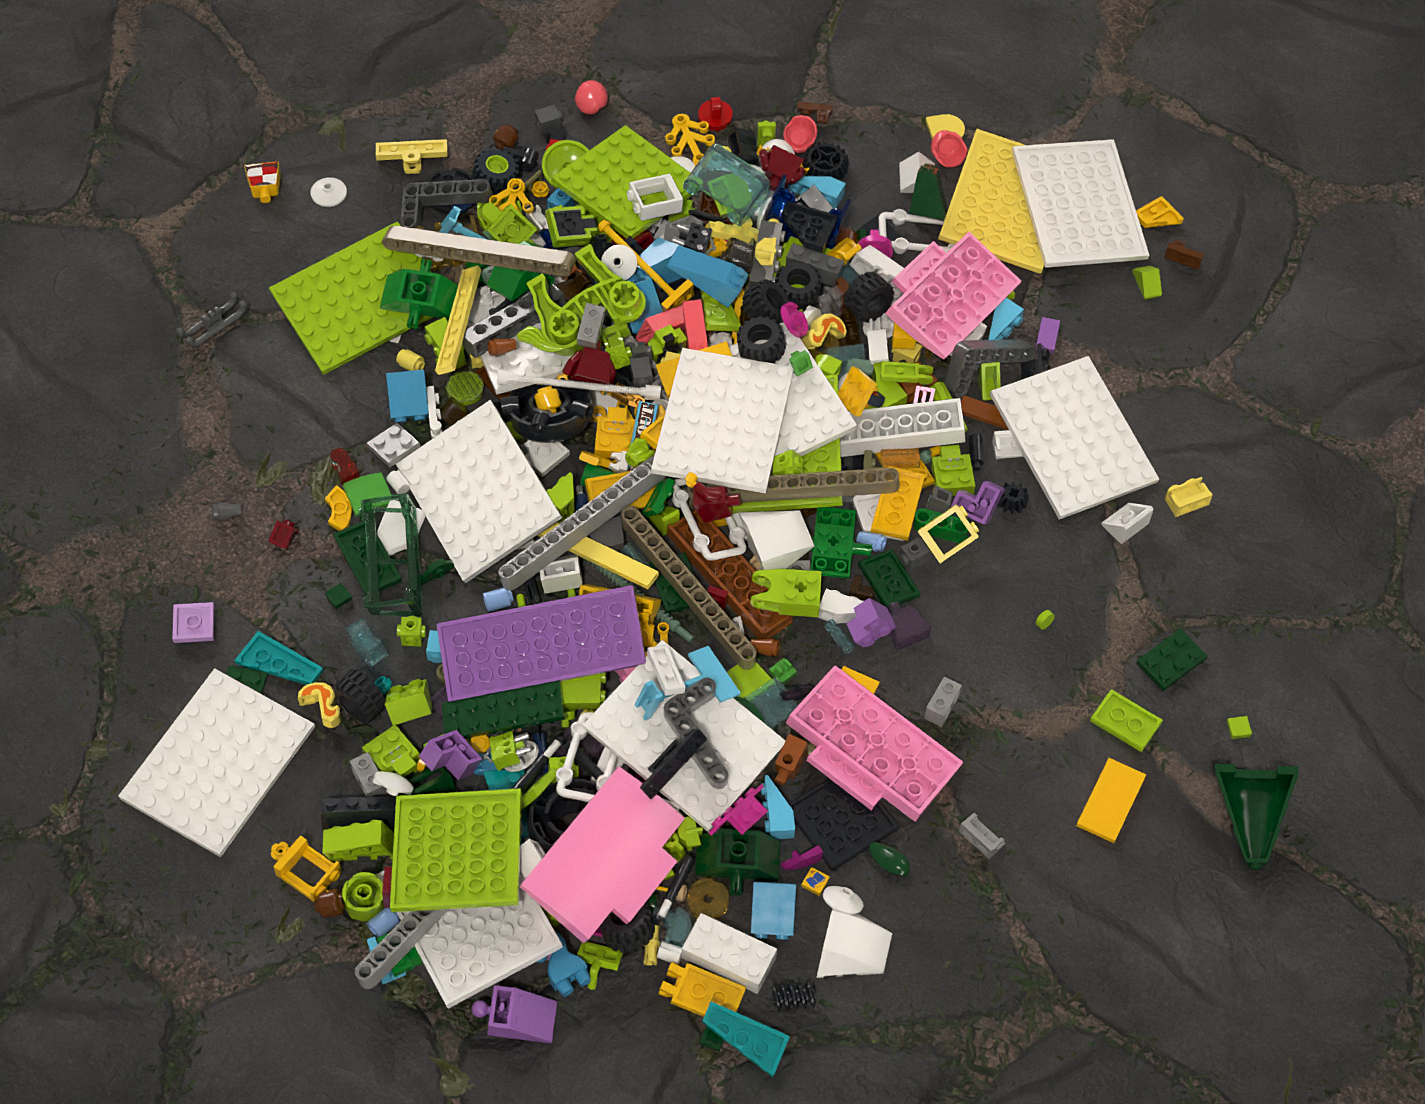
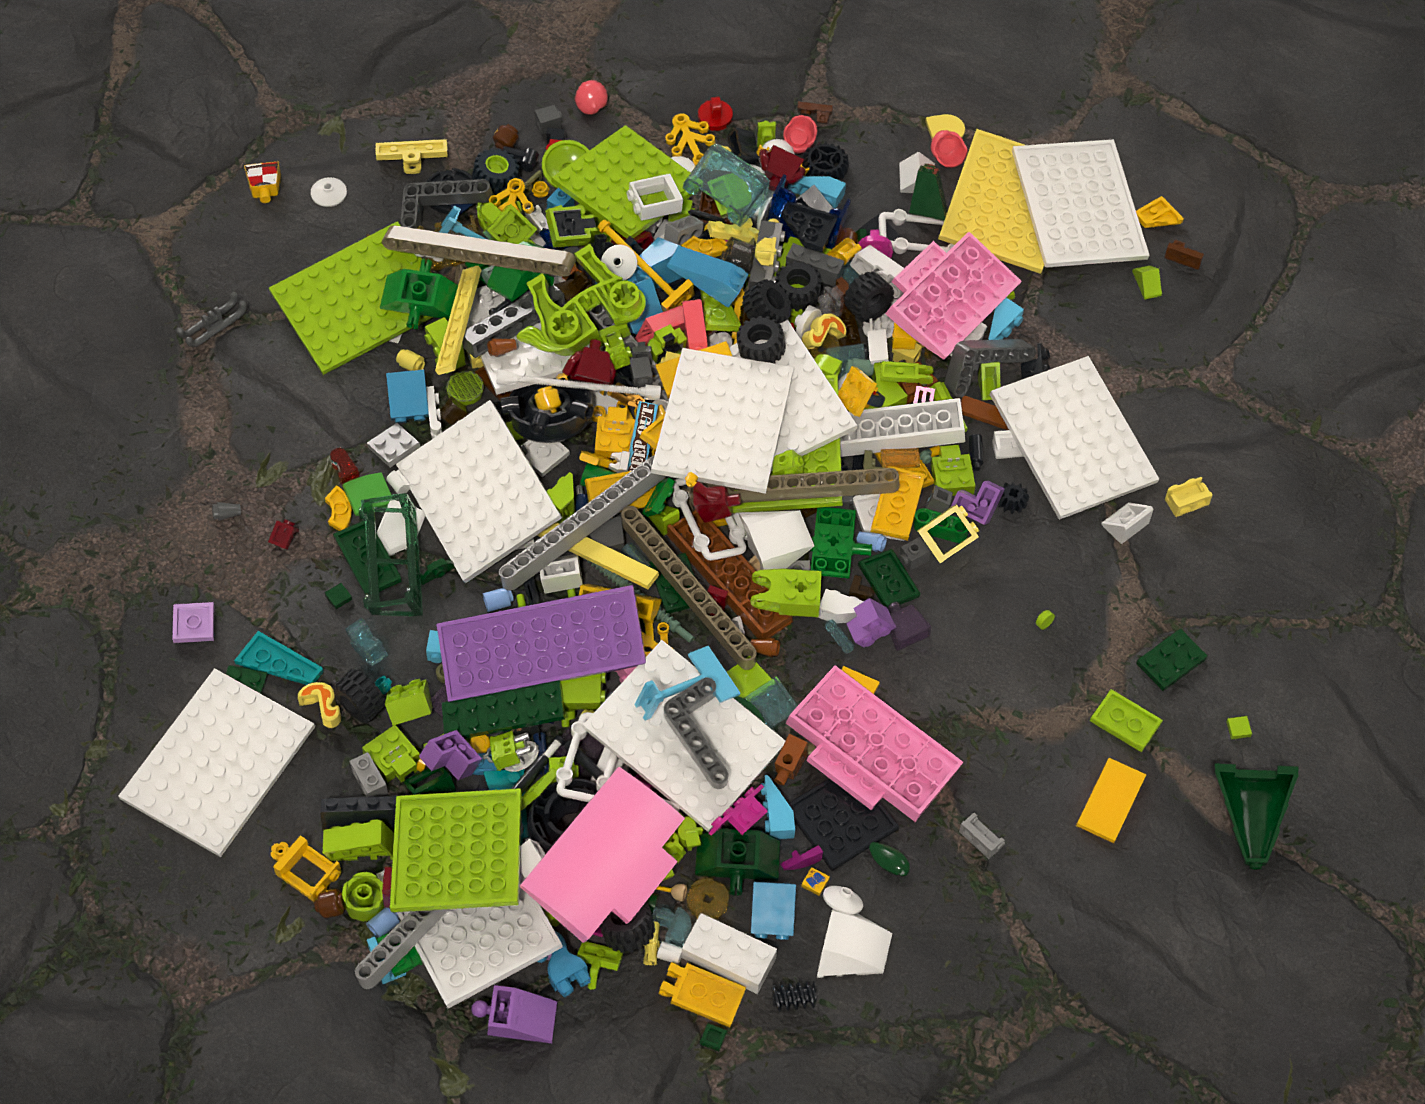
white dish [372,771,413,796] -> none
lime brick [397,616,426,647] -> none
light grey brick [577,303,606,349] -> none
lime piece [625,438,655,468] -> none
yellow plate [640,609,655,646] -> none
black bracket [640,727,707,799] -> none
white plate [647,645,686,696] -> none
black piece [652,855,694,926] -> none
black piece [671,222,716,254] -> none
teal wing [702,1001,790,1077] -> none
bright green tile [769,658,797,686] -> none
black axle [780,684,814,701] -> none
dark pink tile [781,302,808,338] -> none
bright green tile [789,350,813,376] -> none
light grey brick [924,677,962,727] -> none
medium lavender tile [1036,317,1060,353] -> none

